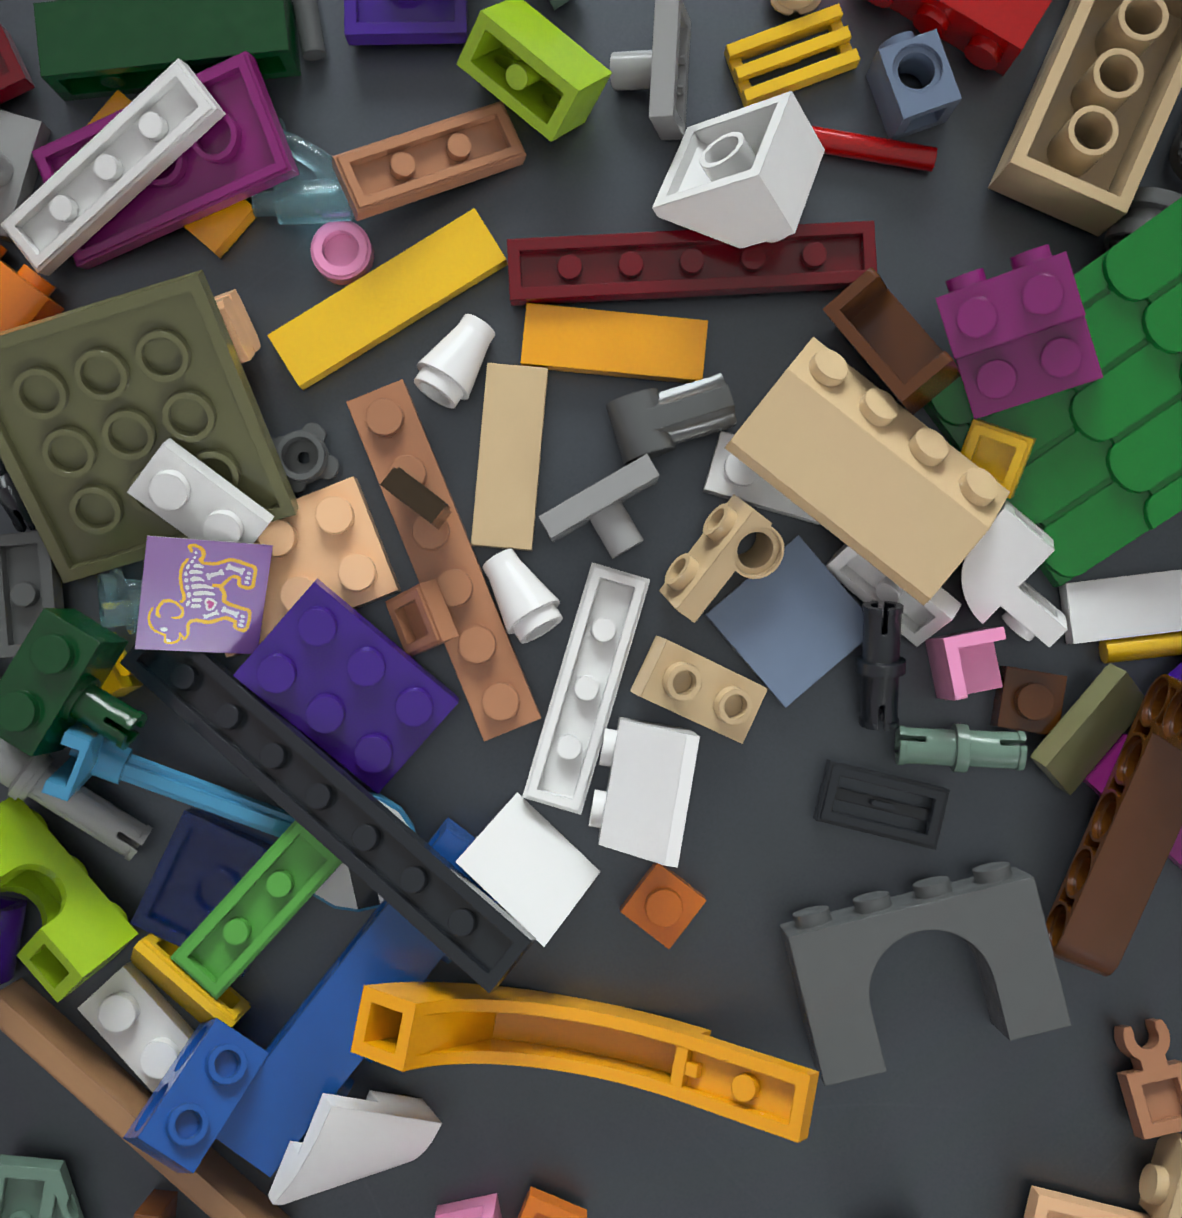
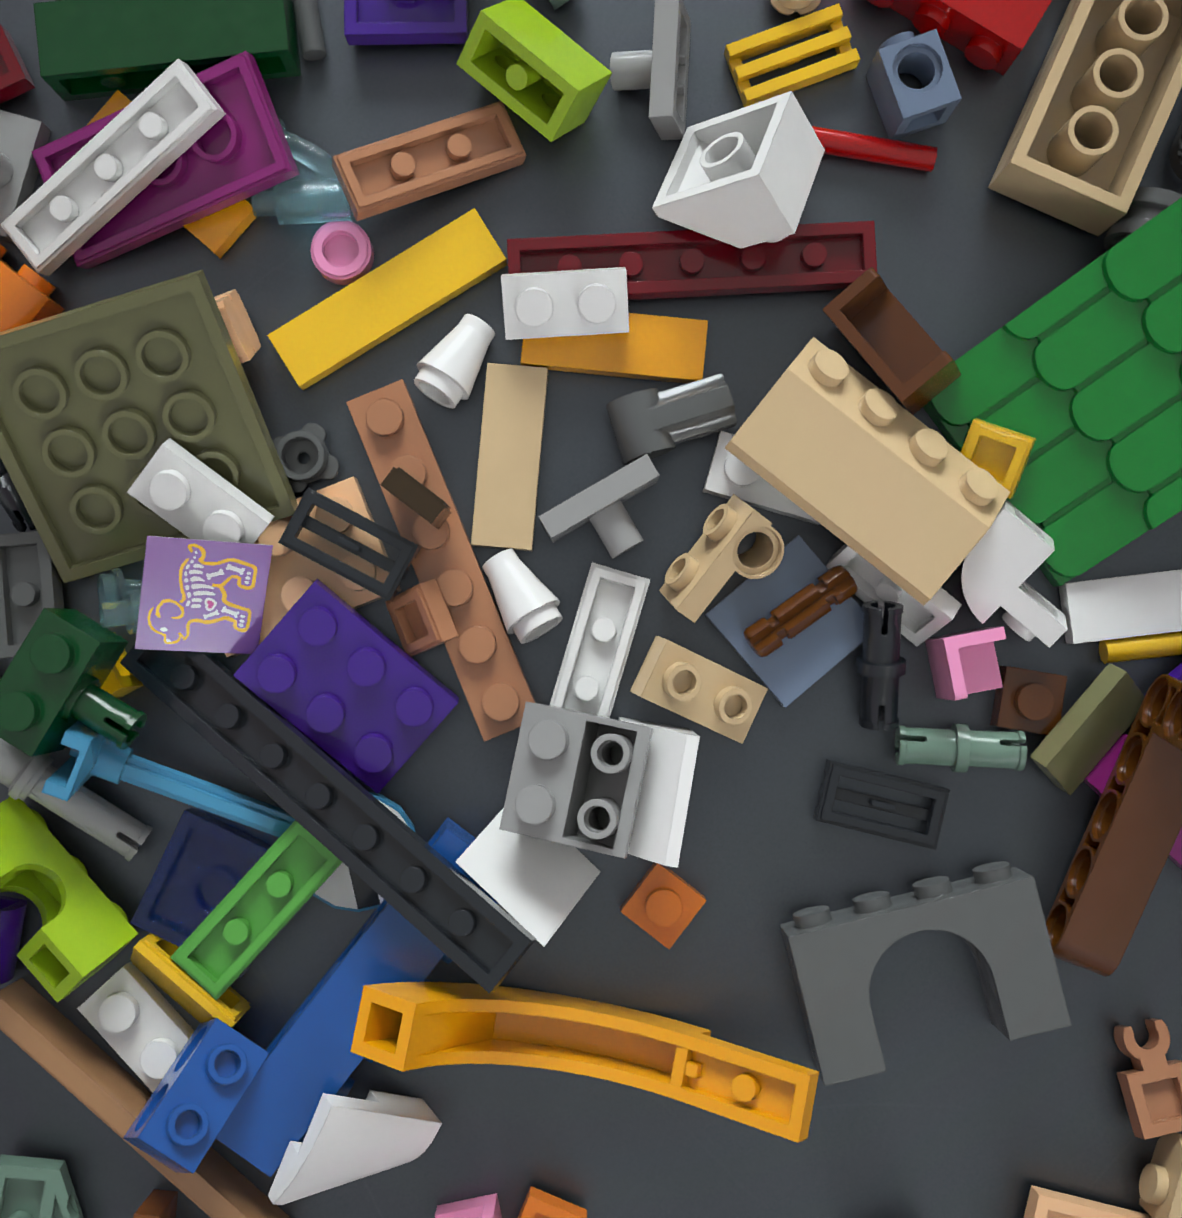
magenta plate [935,244,1103,419] -> none
none -> black tile [278,488,421,602]
none -> light grey slope [499,702,653,859]
none -> white plate [501,267,629,340]
none -> reddish brown axle [743,565,858,657]

